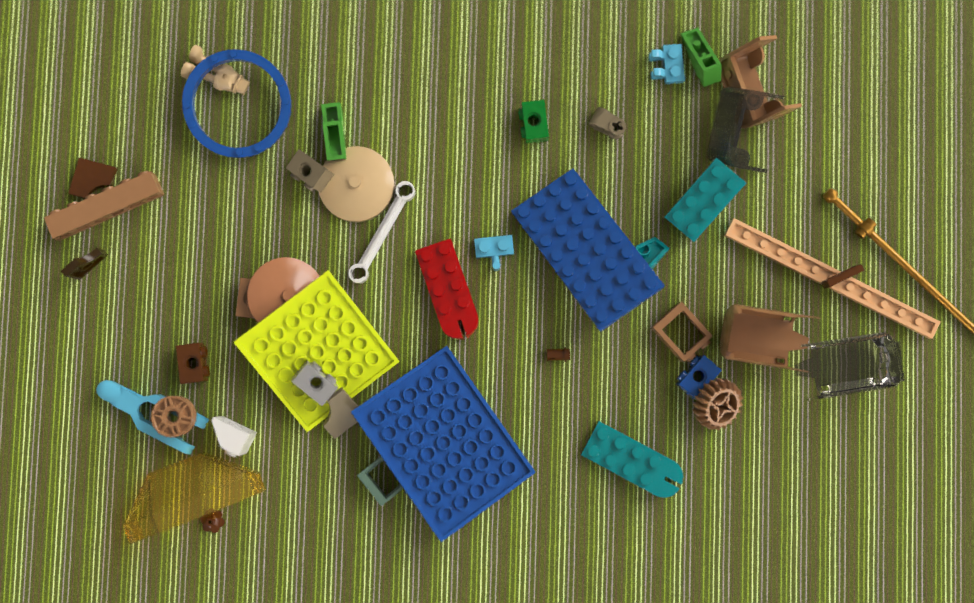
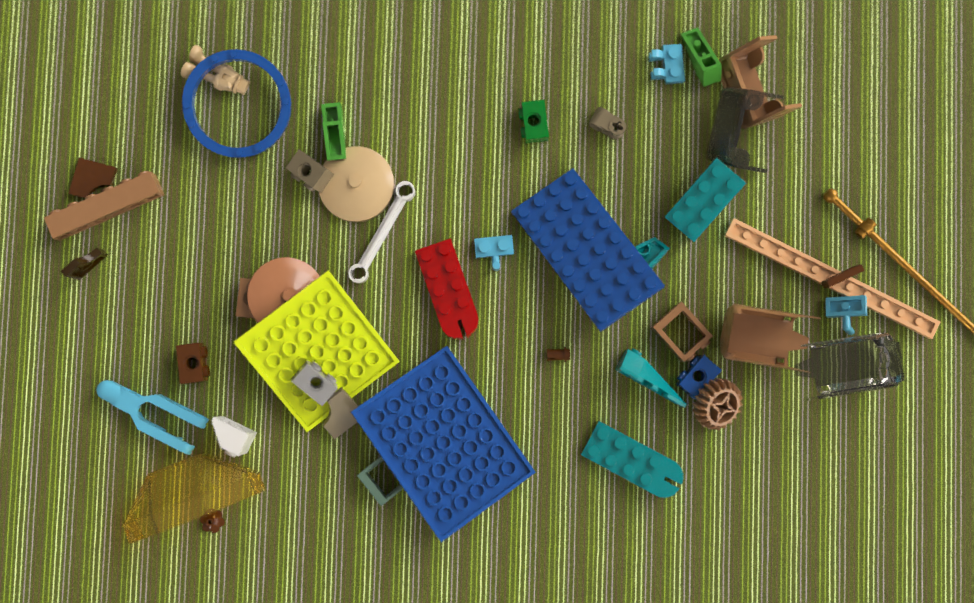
medium nougat wheel [151,396,197,437] -> none
none -> teal wedge [615,348,687,408]
none -> medium azure plate [826,295,867,335]

